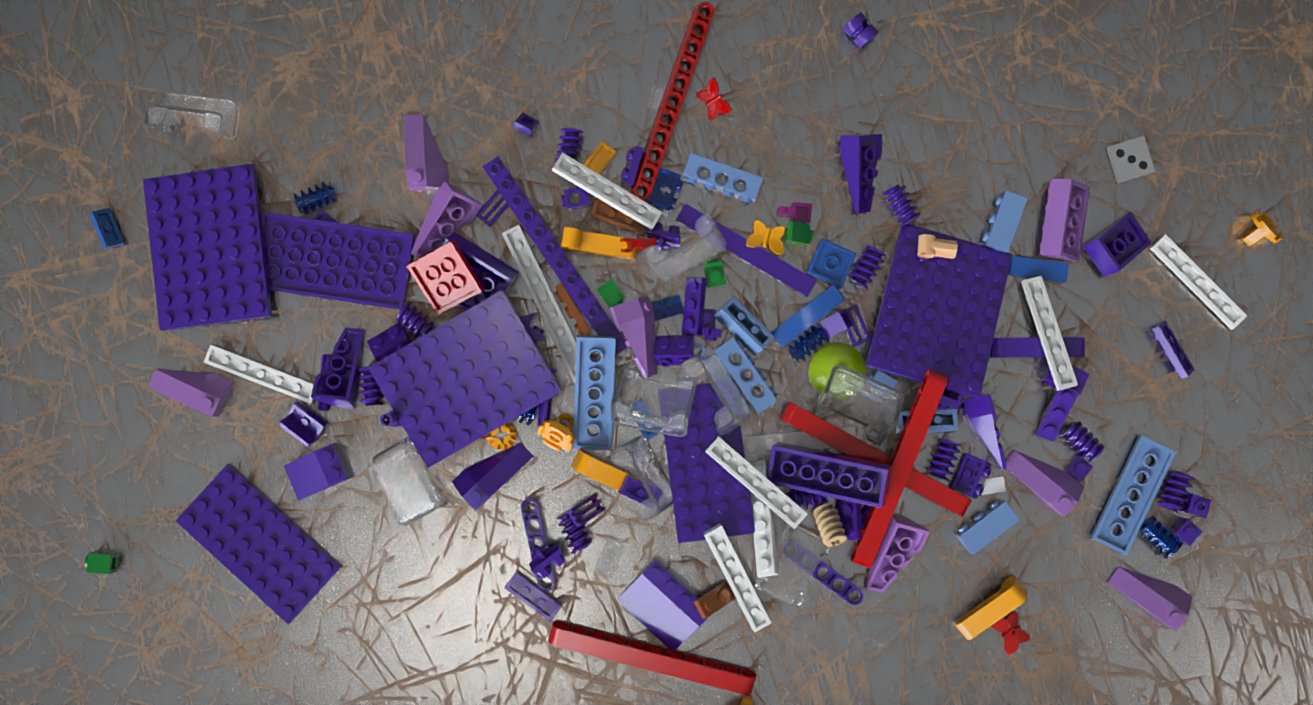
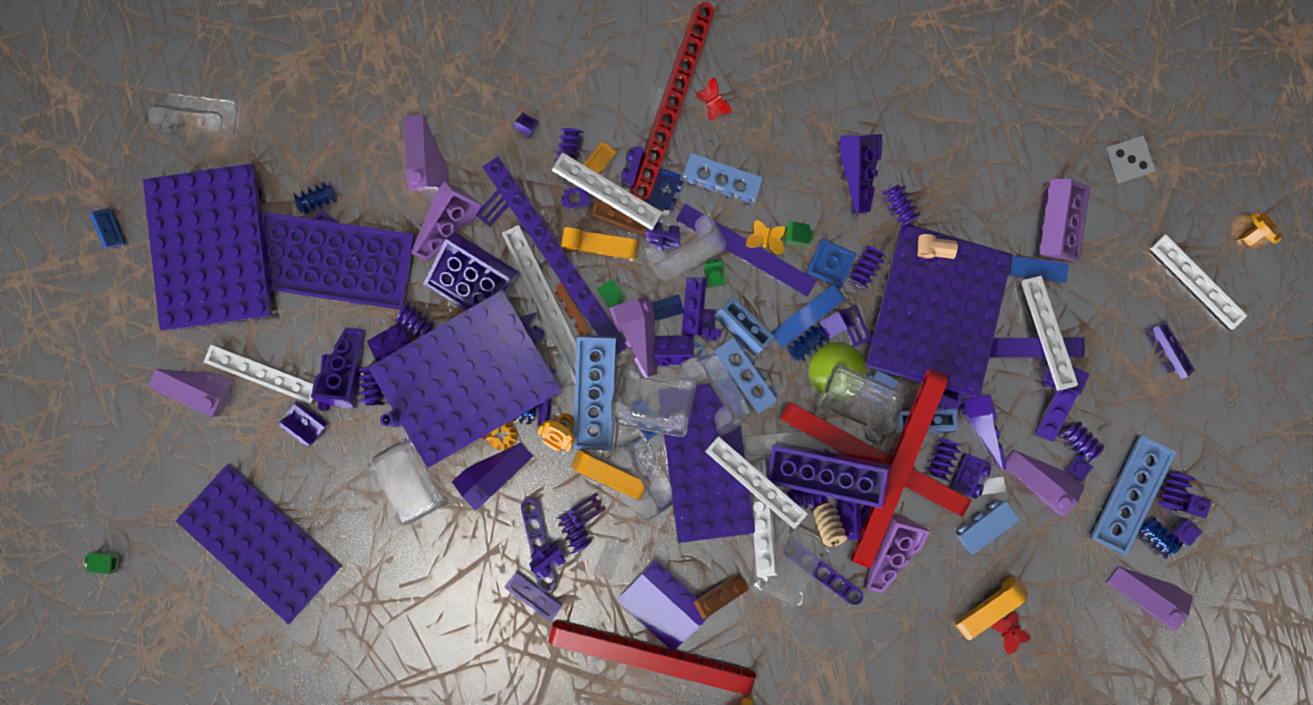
dark purple slope [284,443,352,501] -> none
plate [406,240,484,315] -> none
dark purple plate [618,475,661,509] -> none
red plate [620,238,656,253] -> none
white plate [703,523,771,632] -> none
magenta plate [777,202,812,224] -> none
dark purple wheel [843,12,879,49] -> none
medium blue brick [982,190,1028,253] -> none
dark purple slope [1083,212,1152,277] -> none

